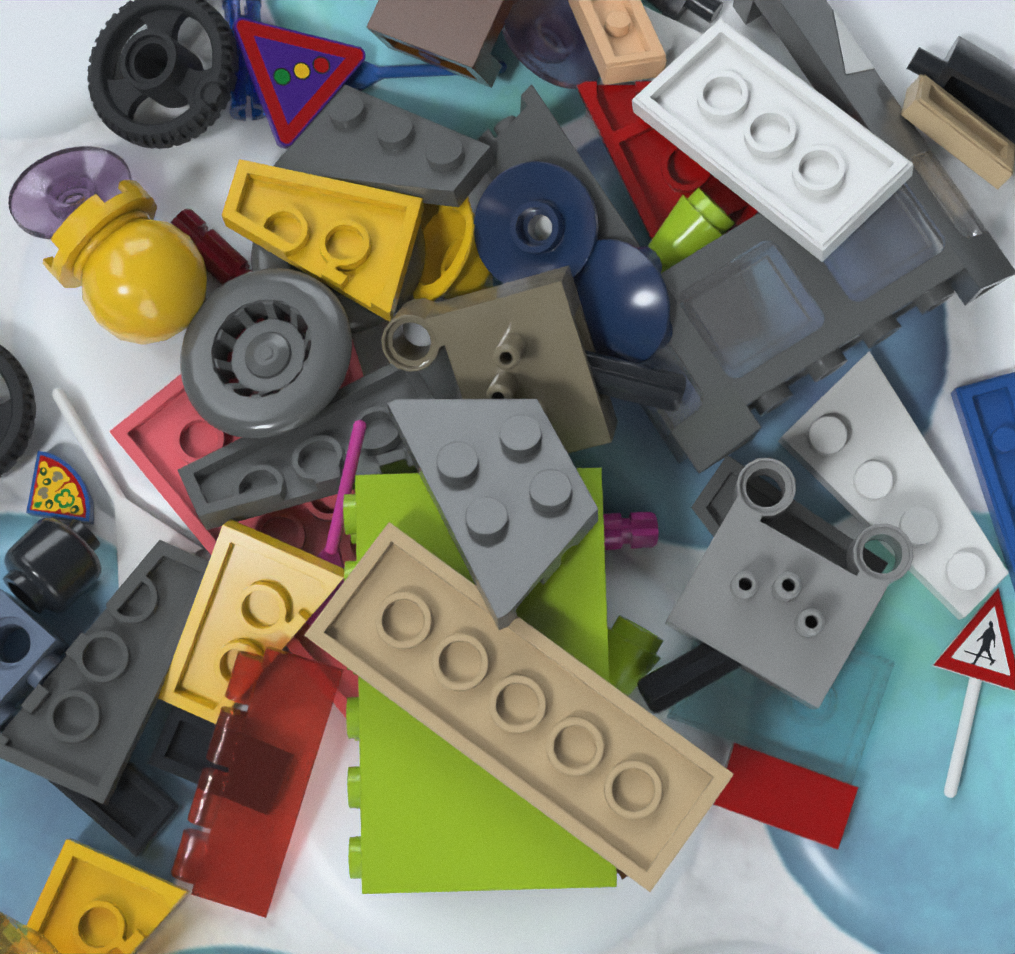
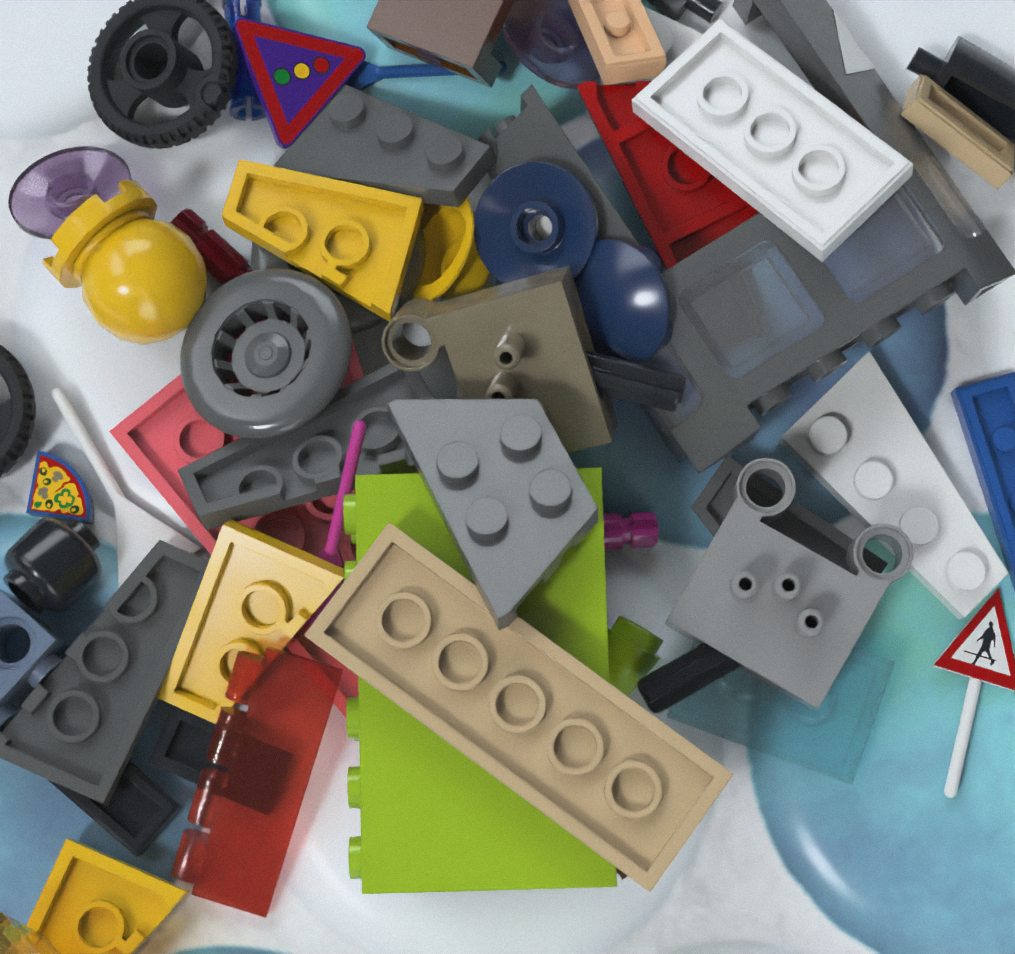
lime cone [648,187,735,273] -> none
red tile [713,743,859,850] -> none

